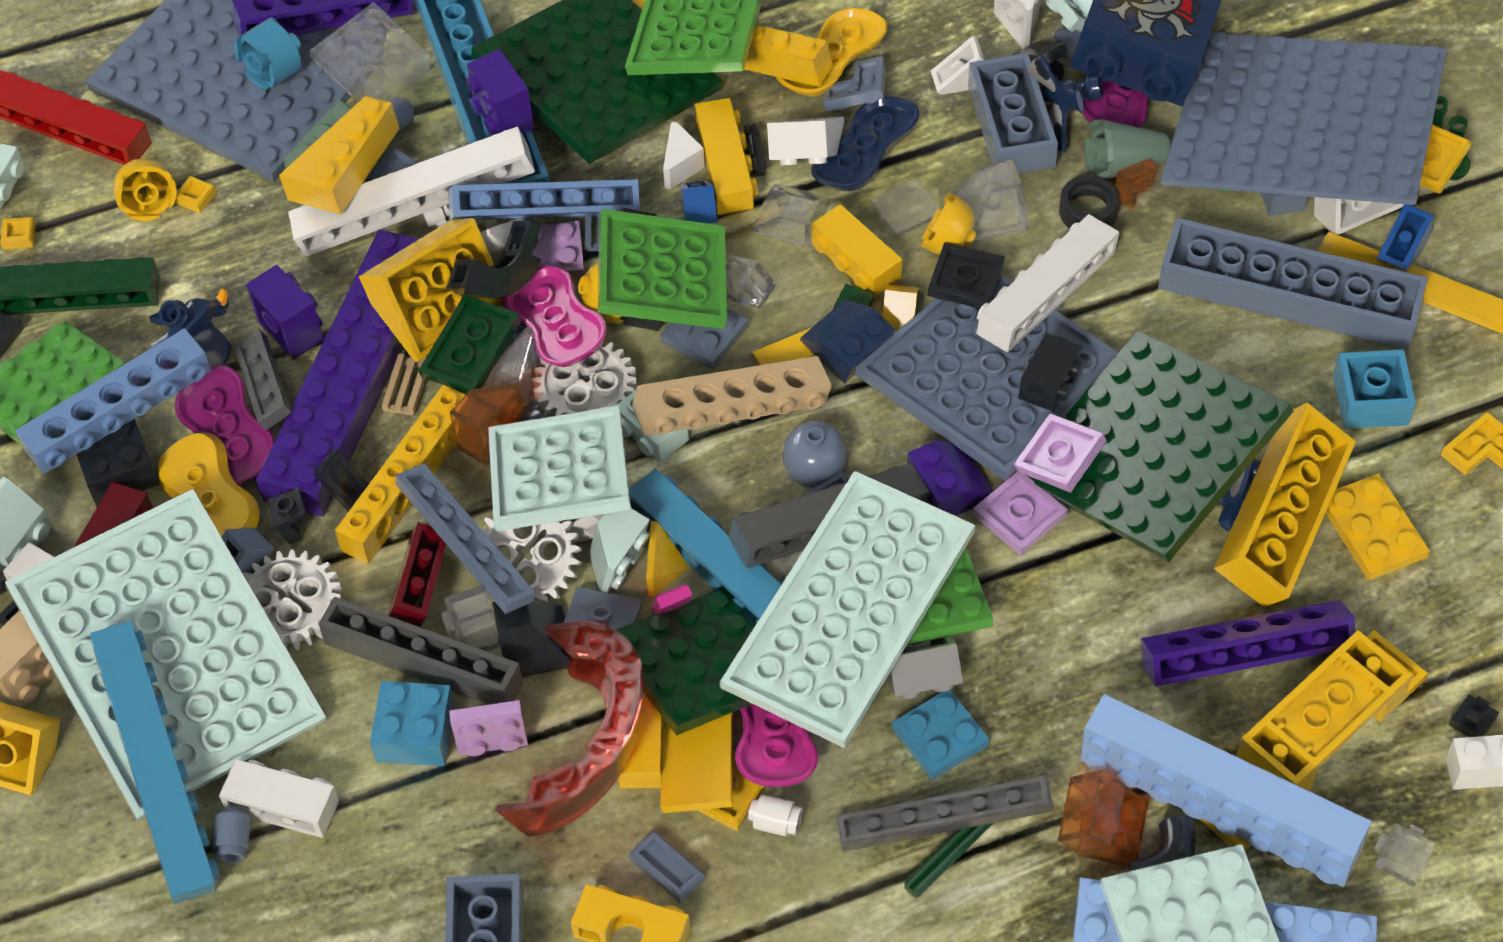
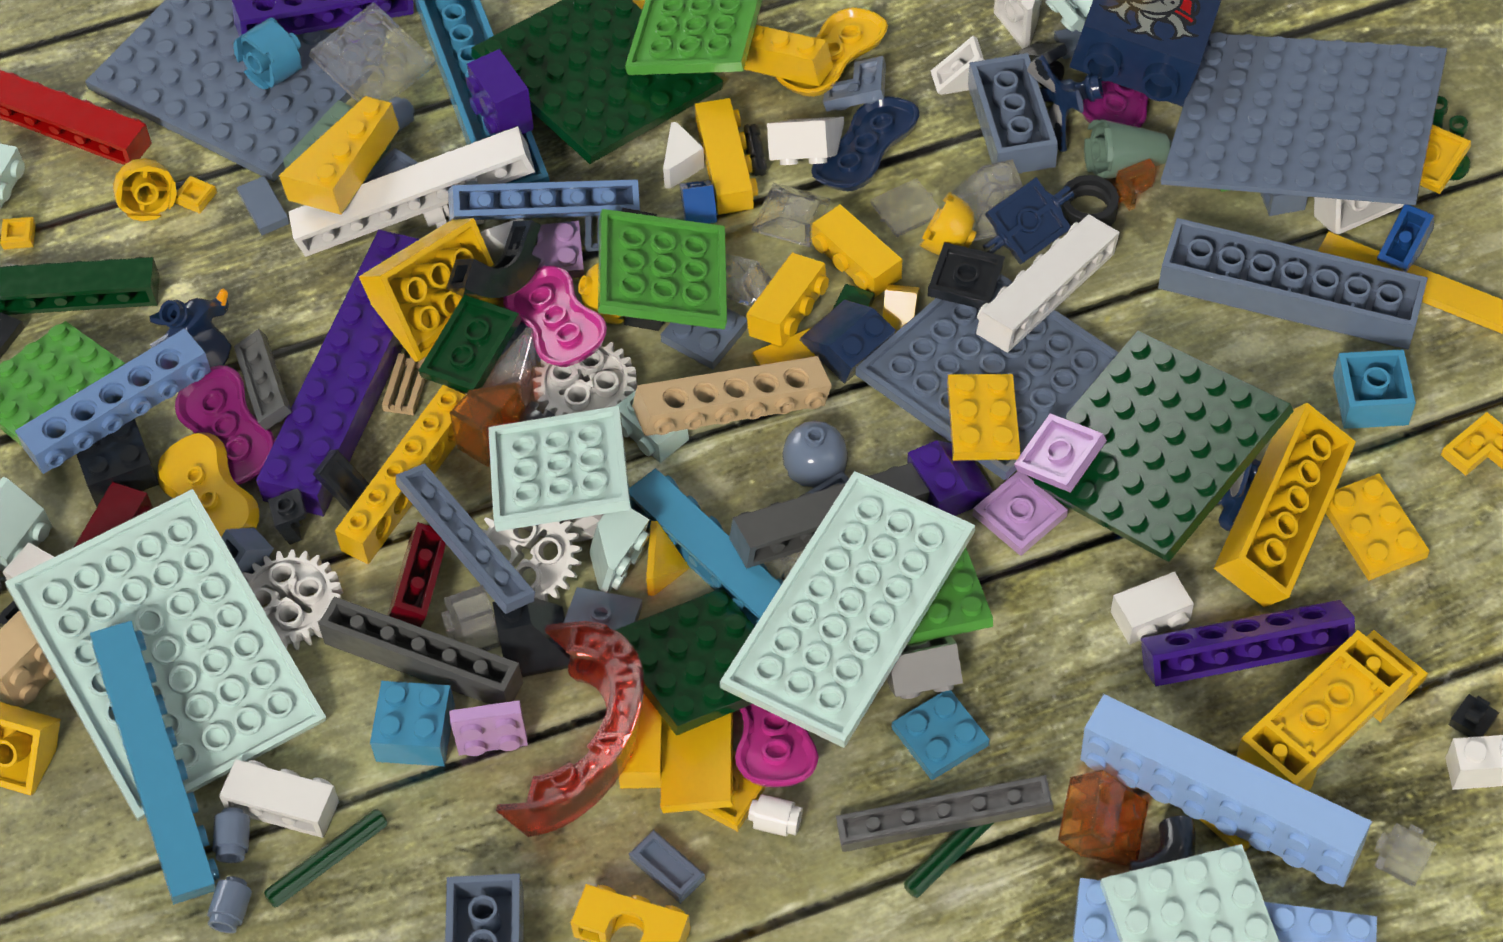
dark purple brick [246,264,324,360] -> none
dark pink tile [650,584,693,615] -> none
black brick [1018,333,1084,412] -> none
none -> sand blue brick [207,876,252,933]
none -> sand blue tile [236,176,290,236]
none -> dark green axle [264,809,388,908]
none -> yellow brick [746,253,829,347]
none -> yellow plate [947,374,1020,461]
none -> dark blue plate [983,177,1074,265]
none -> white brick [1111,572,1194,645]

